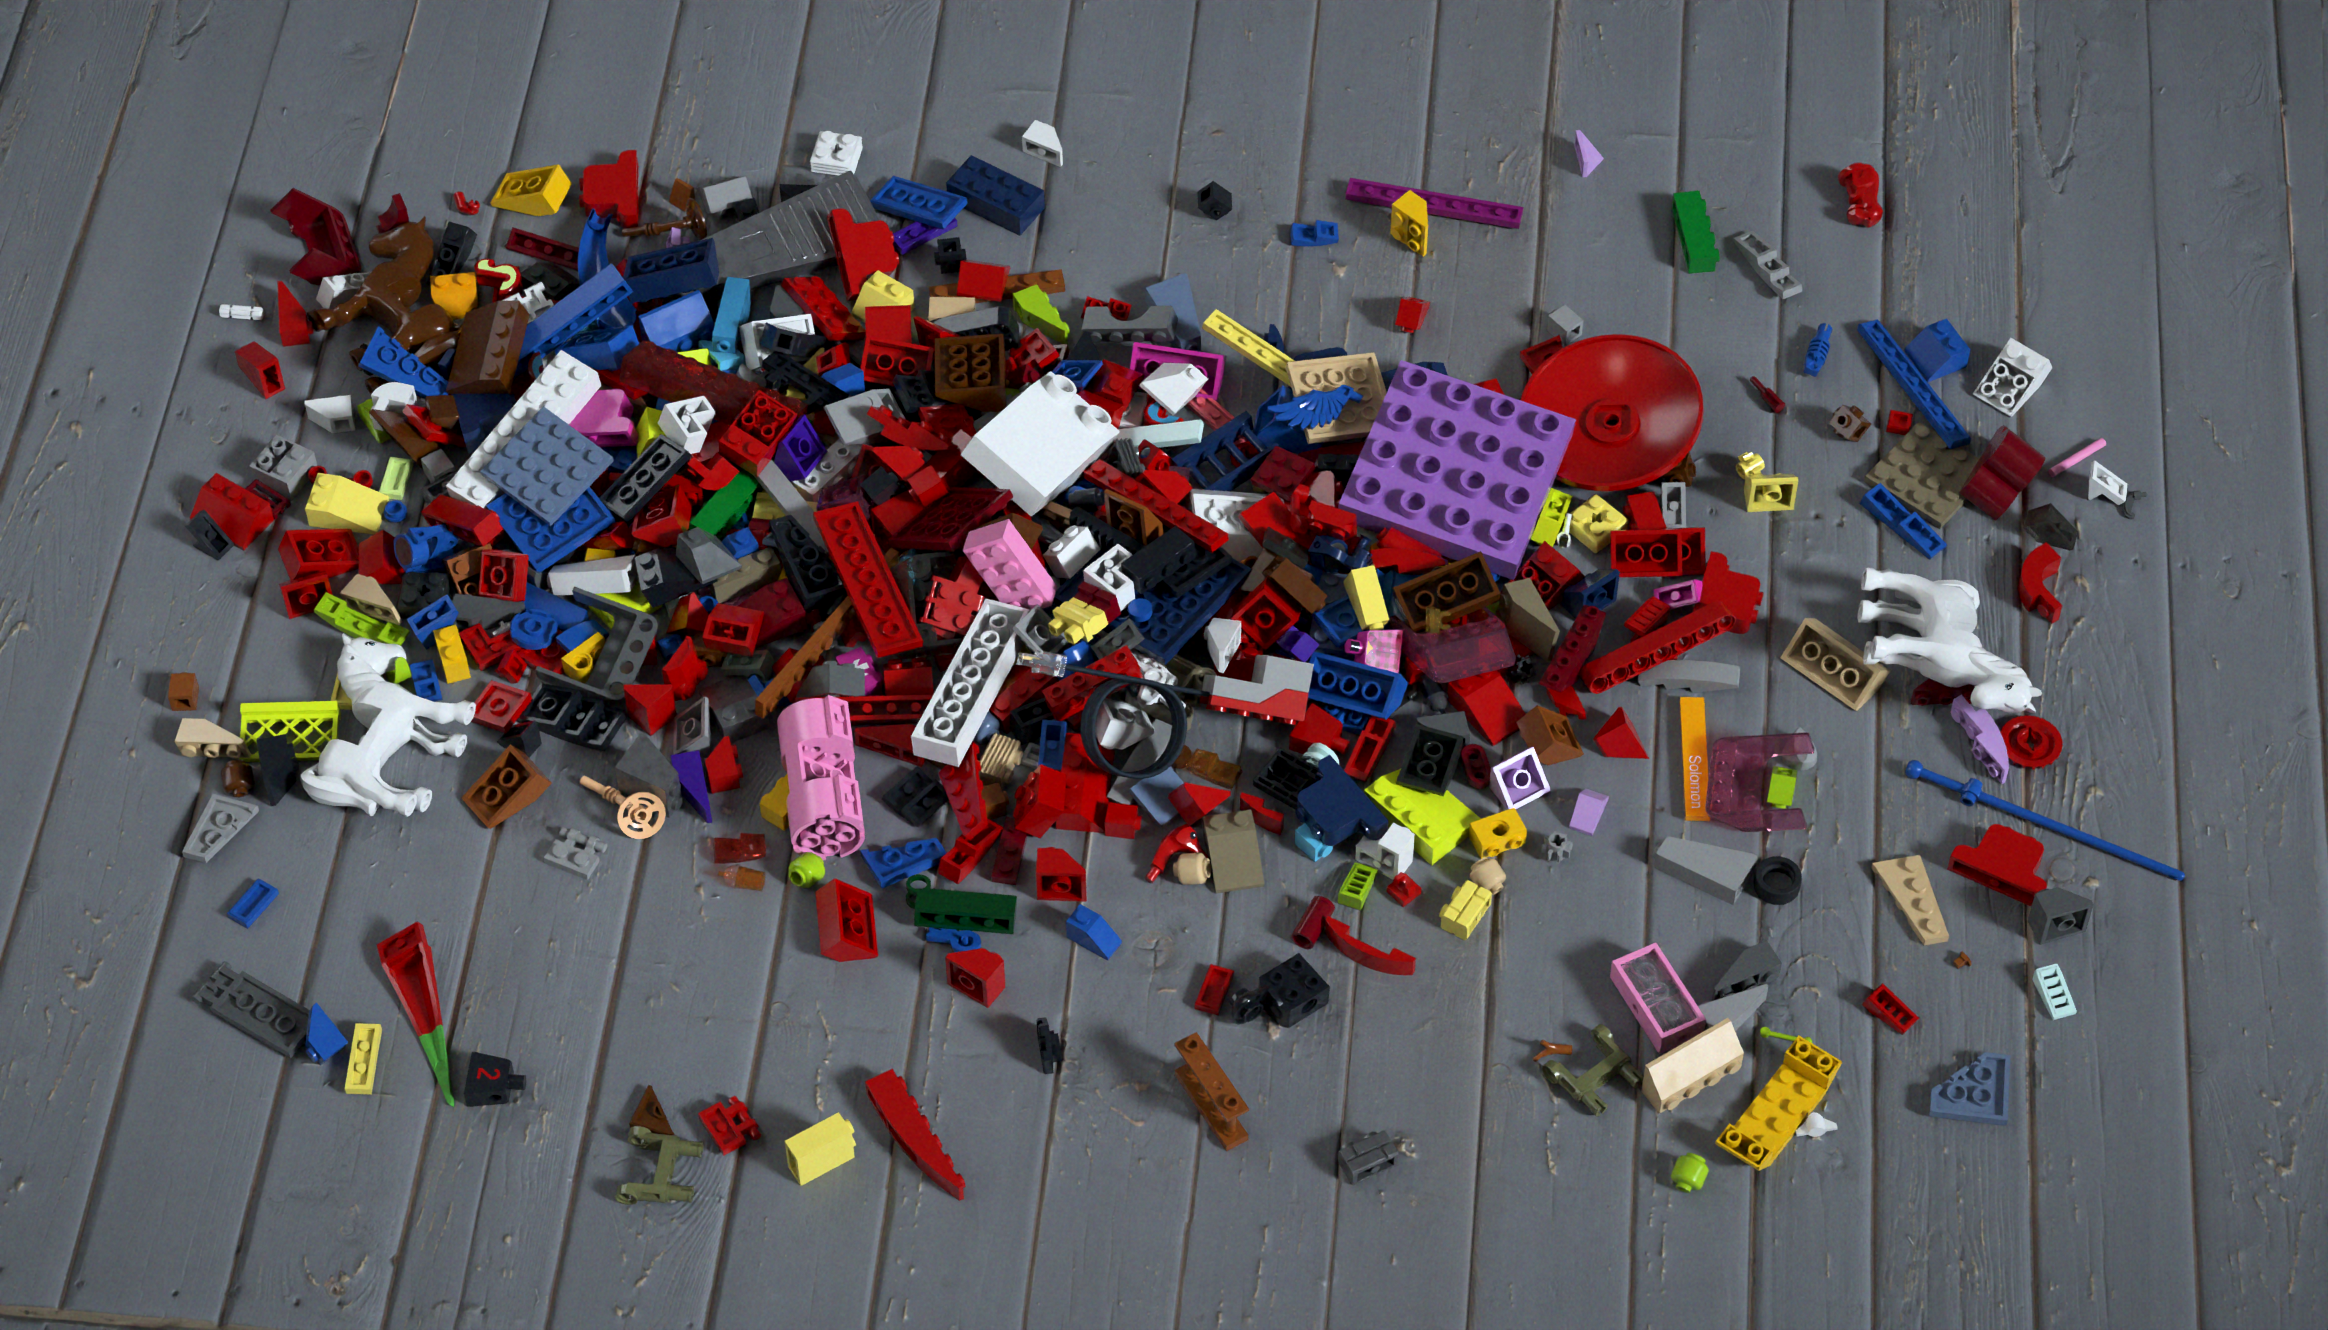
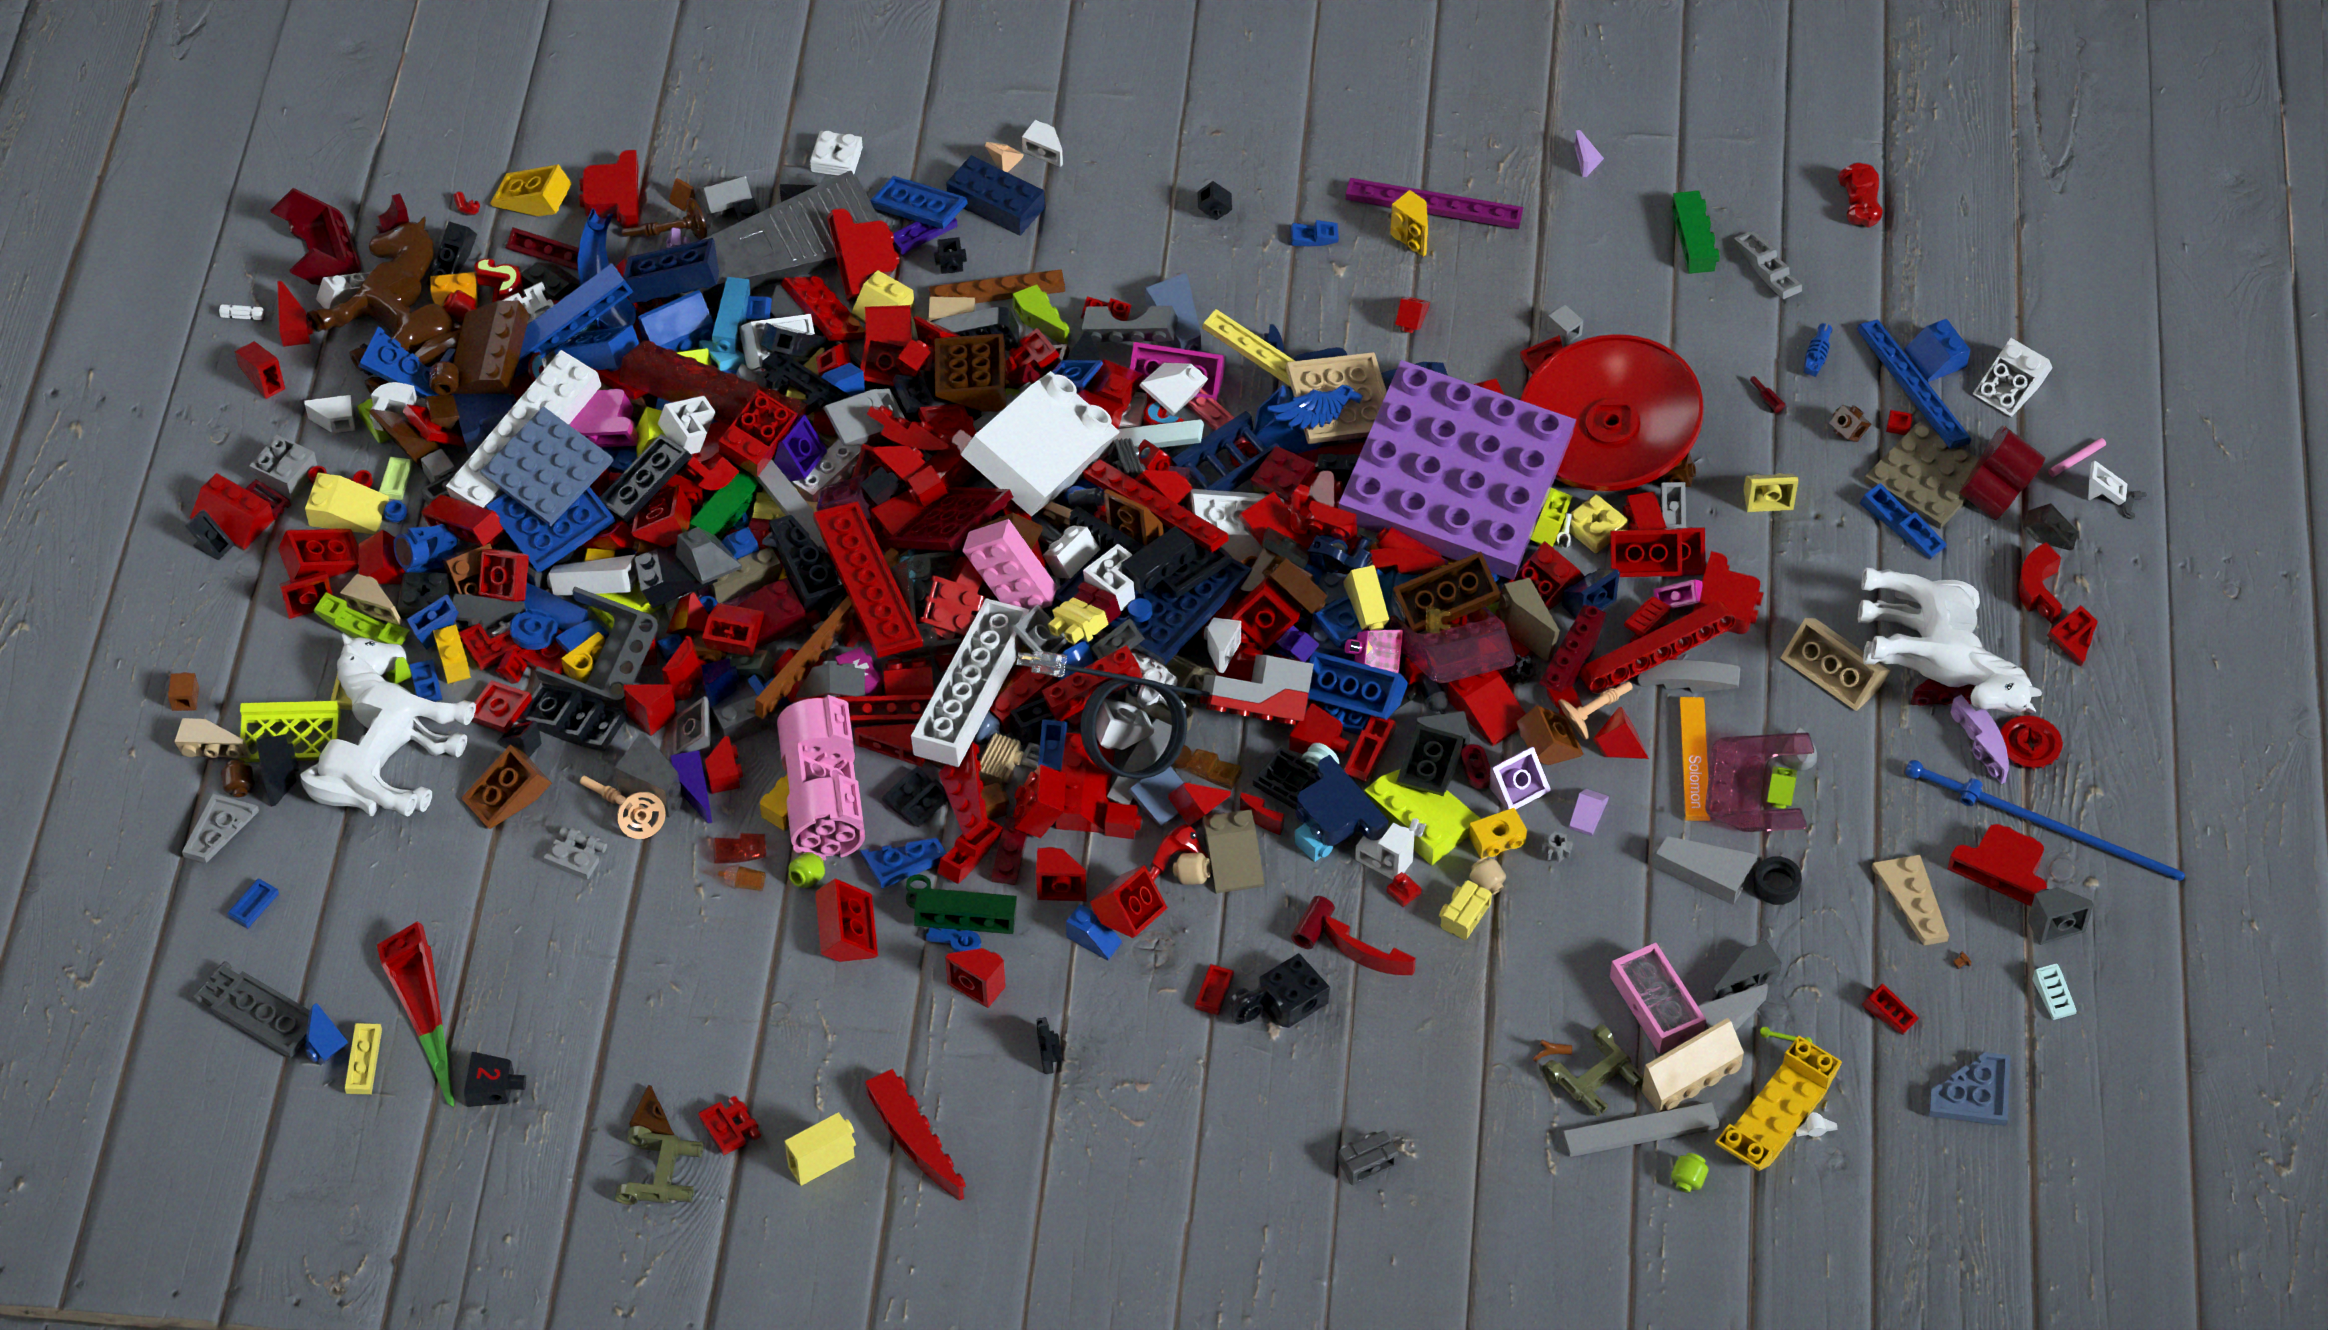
red slope [957,260,1010,302] -> none
dark orange fence [1174,1032,1249,1151] -> none
lime slope [1338,862,1378,910] -> none
light yellow gear [1736,452,1765,479] -> none
none -> reddish brown head [429,361,459,396]
none -> red head [442,290,477,323]
none -> clear blue slope [702,658,740,707]
none -> blue tile [746,296,772,320]
none -> red slope [895,339,931,376]
none -> light nougat slope [985,142,1024,172]
none -> red slope [1090,865,1168,938]
none -> white hand [1408,818,1426,837]
none -> light nougat dish [1558,682,1632,740]
none -> light grey tile [1563,1102,1719,1157]
none -> red wing [2047,605,2098,666]

